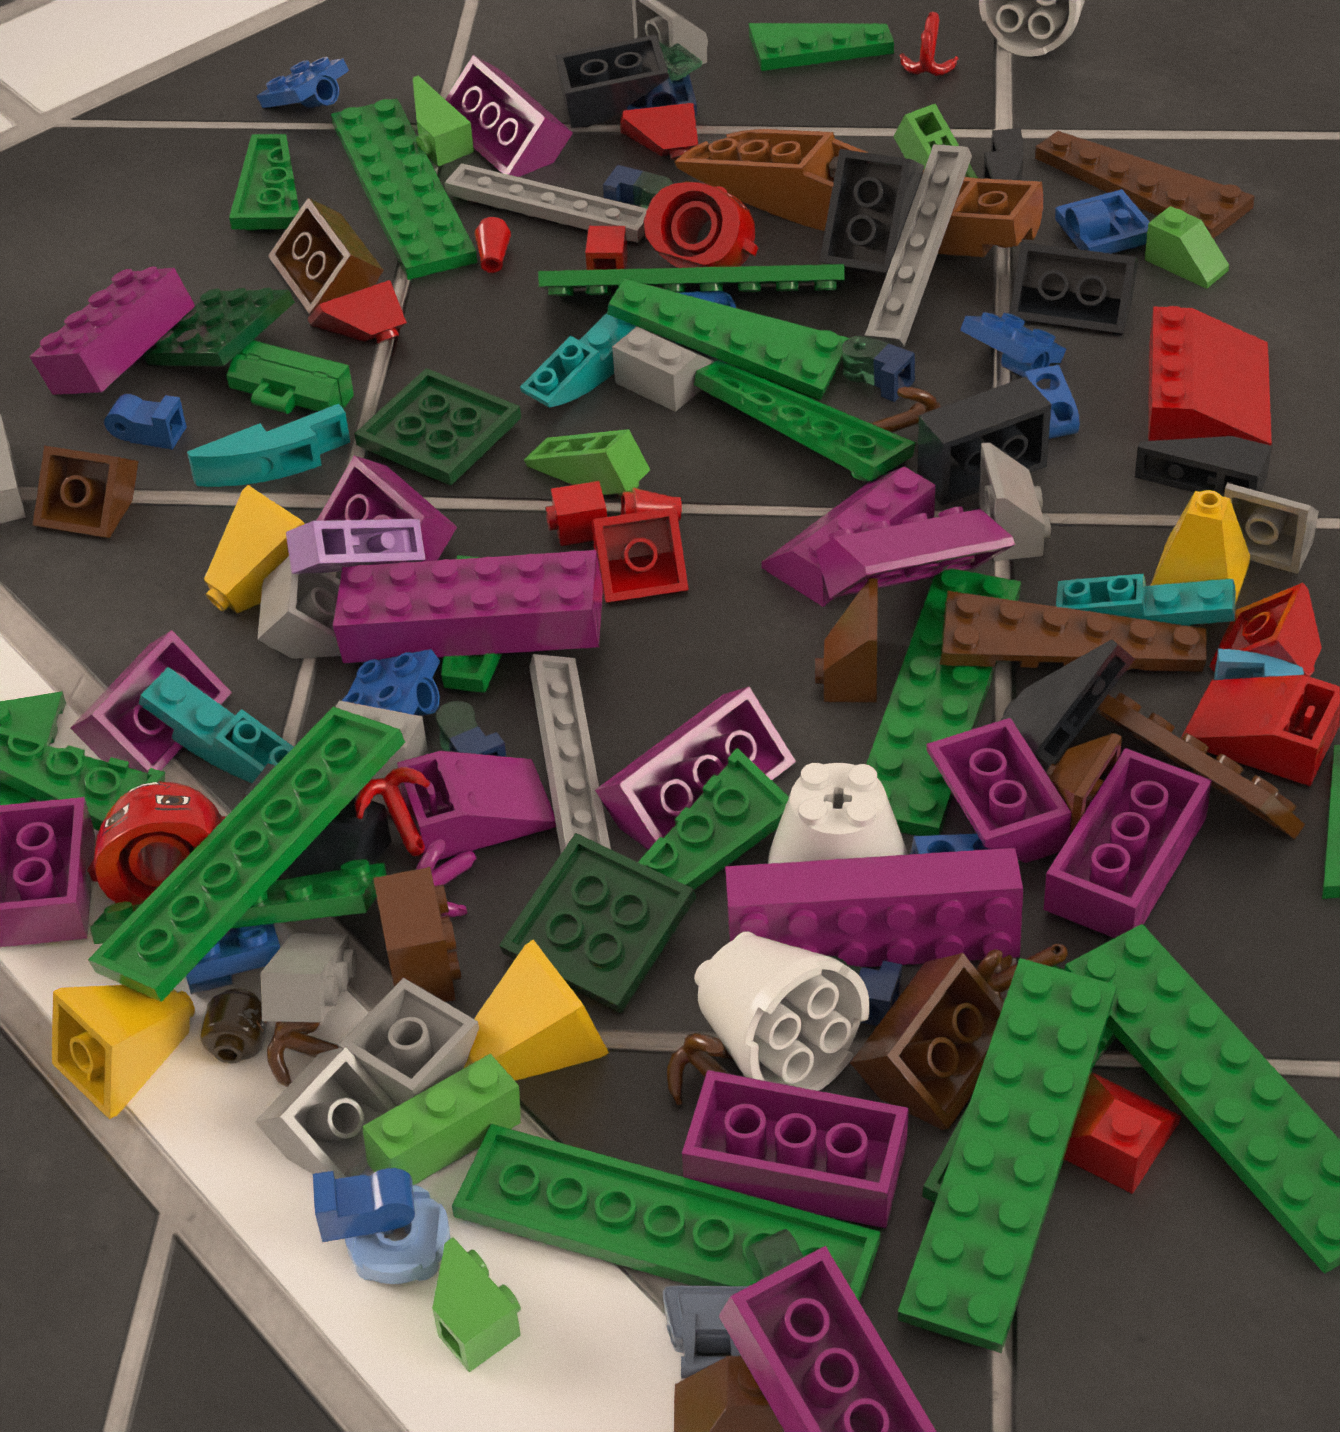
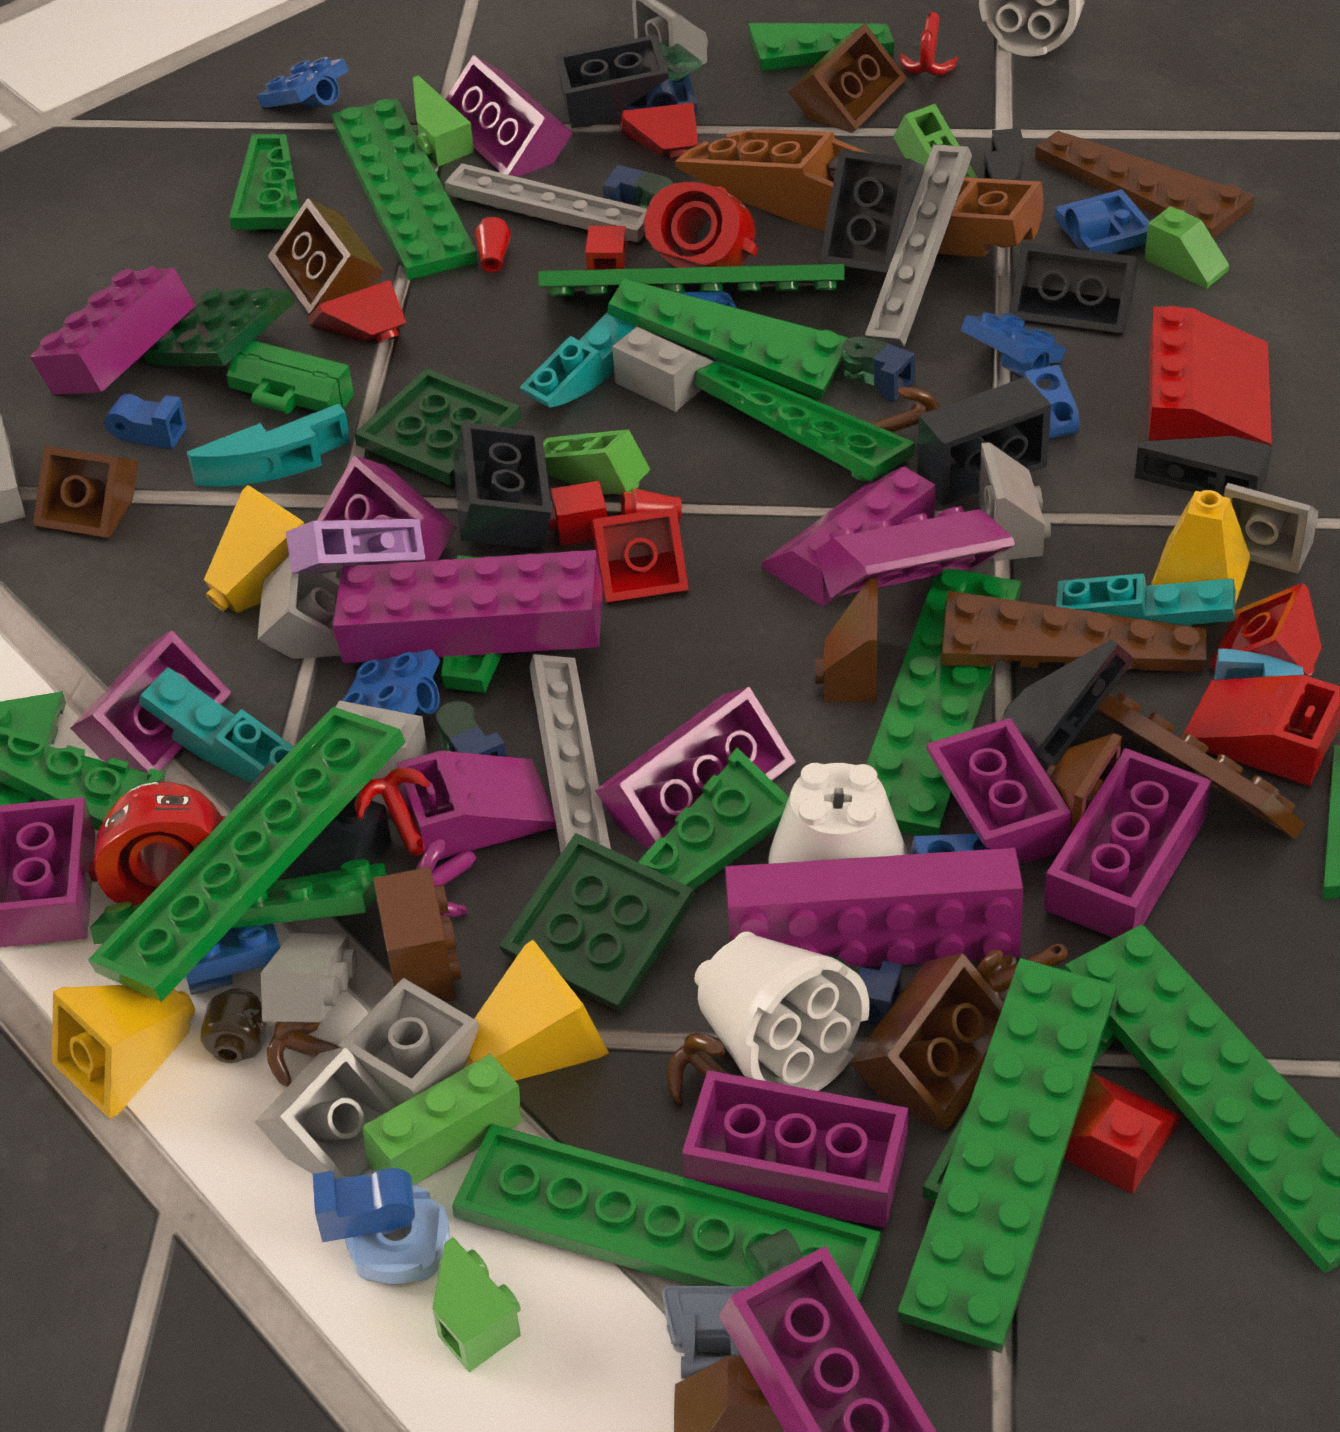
none -> black brick [453,422,552,549]
none -> reddish brown slope [788,24,907,133]

